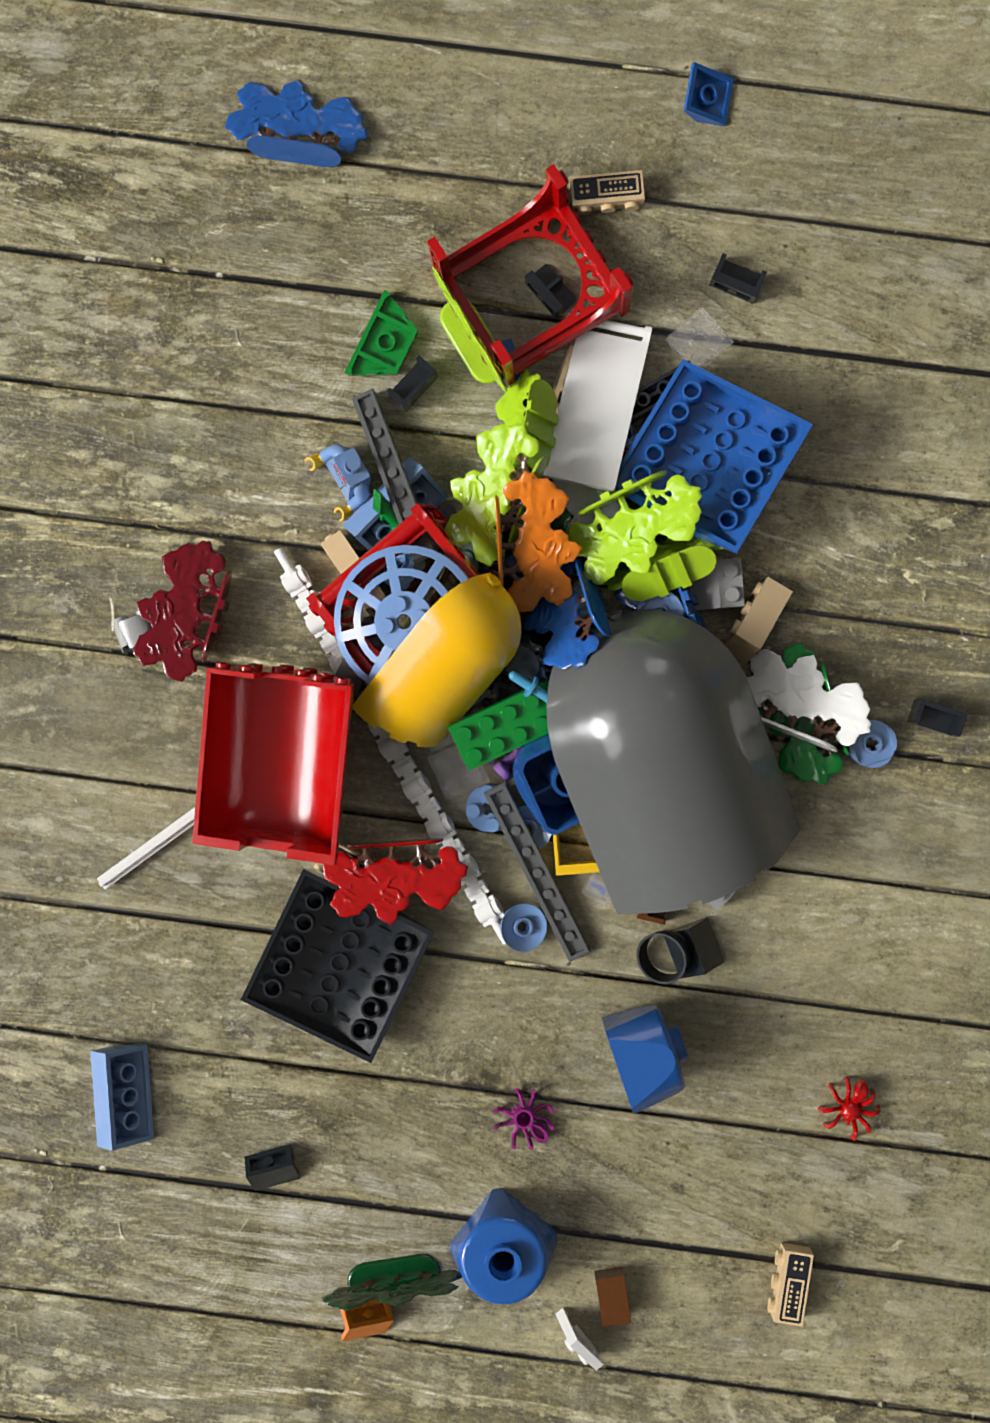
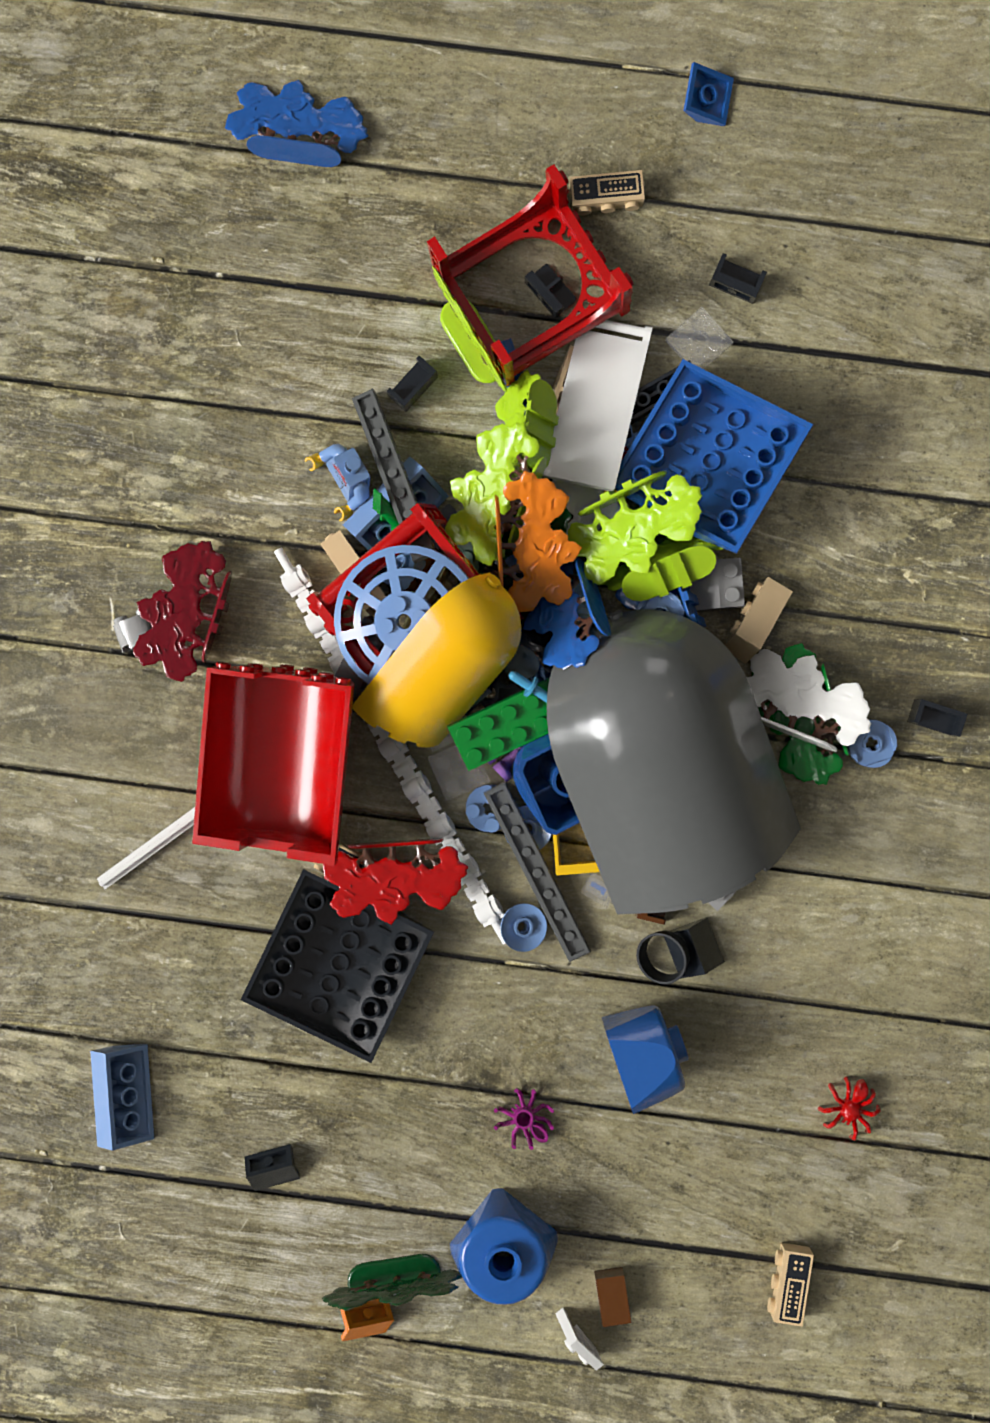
green wing [344,290,418,376] -> none

